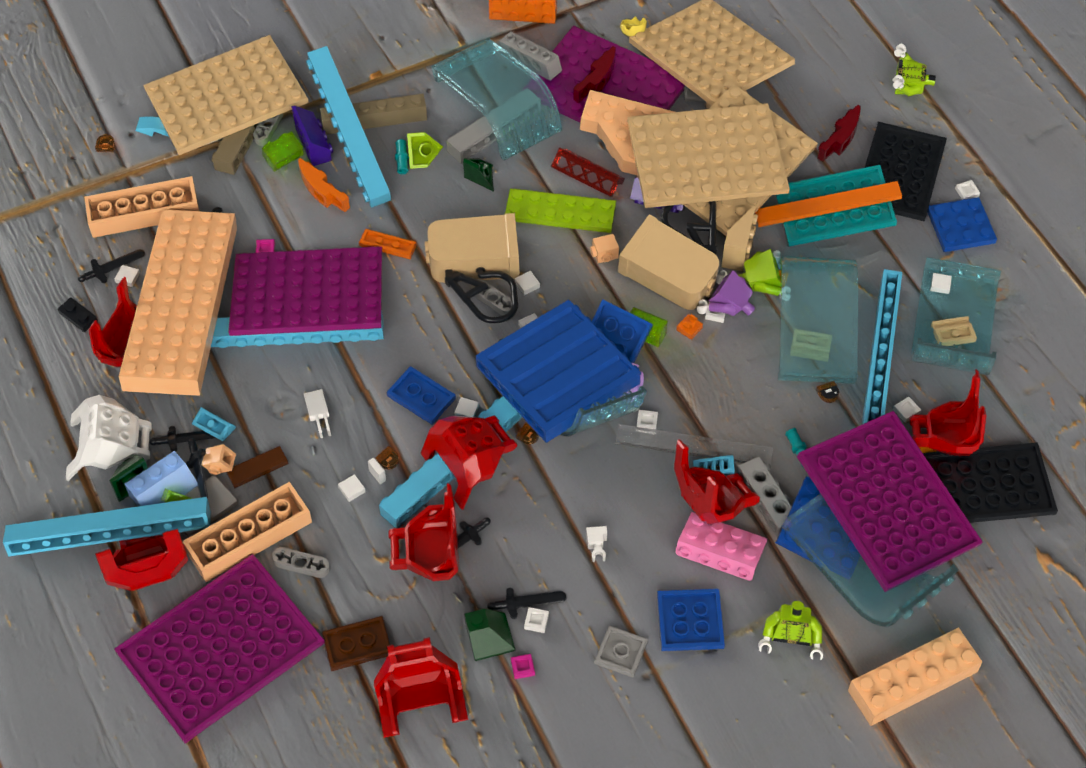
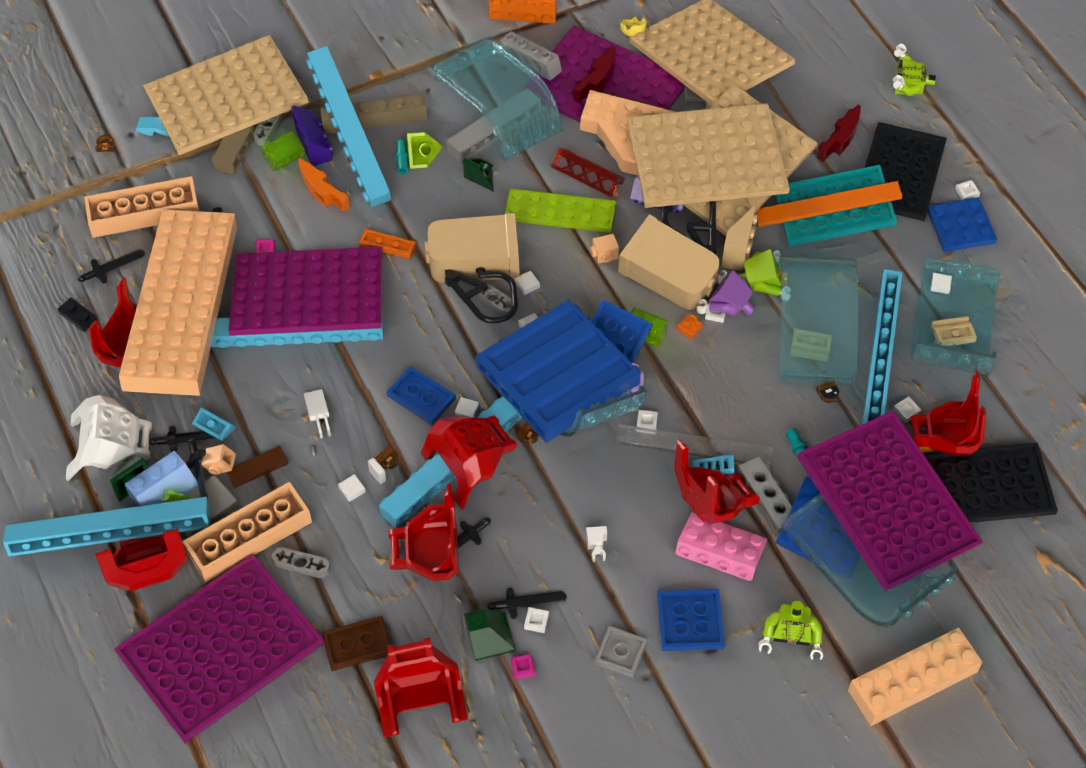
white tile [115,265,140,287] -> none

